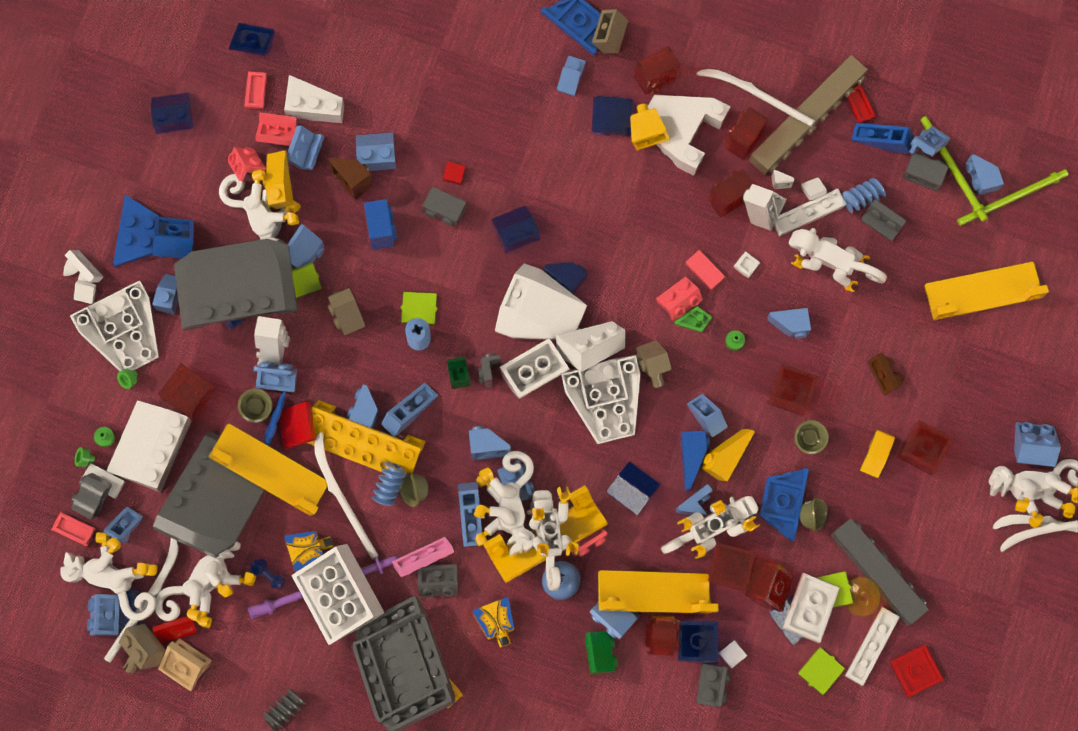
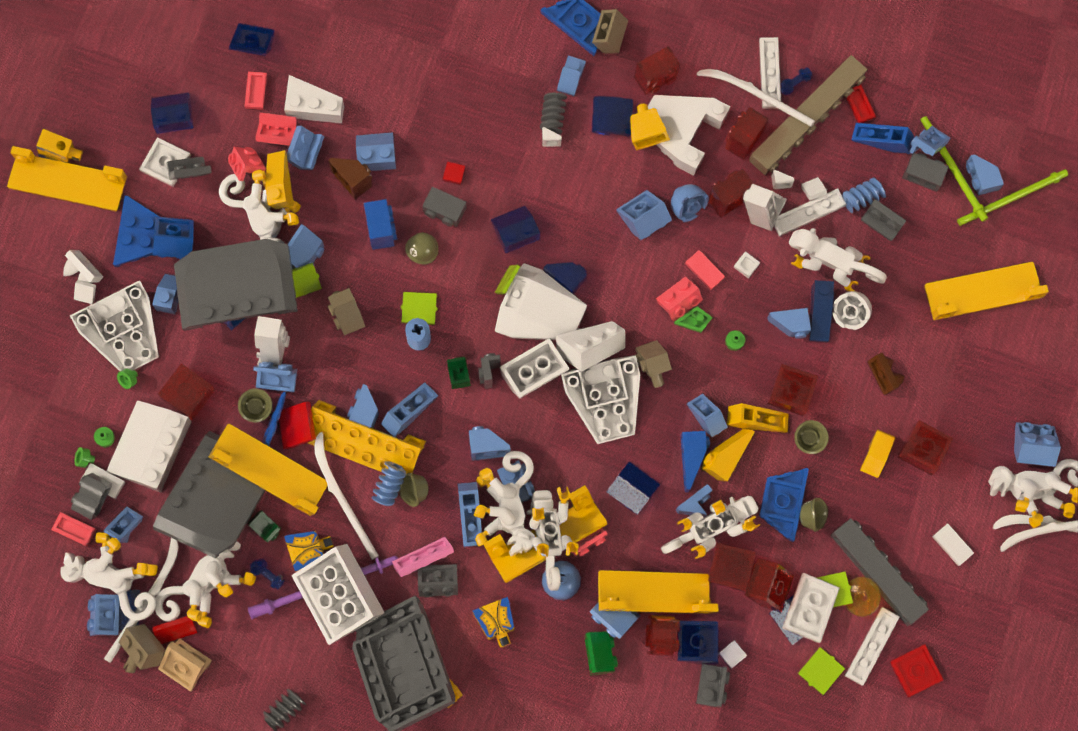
none -> yellow bracket [7,146,127,211]
none -> yellow torso [36,129,83,163]
none -> white tile [139,137,191,187]
none -> dark grey bracket [167,157,212,180]
none -> dark green bracket [247,510,281,543]
none -> olive helmet [405,232,438,265]
none -> lime piece [495,265,520,294]
none -> dark grey piece [540,92,567,134]
none -> white slope [542,127,562,147]
none -> medium blue slope [616,190,672,240]
none -> medium blue cylinder [671,184,709,222]
none -> yellow slope [727,403,789,433]
none -> white tile [759,37,781,109]
none -> clear blue bar [781,67,813,95]
none -> dark blue slope [809,280,834,342]
none -> white cylinder [833,291,872,330]
none -> white tile [932,524,974,566]

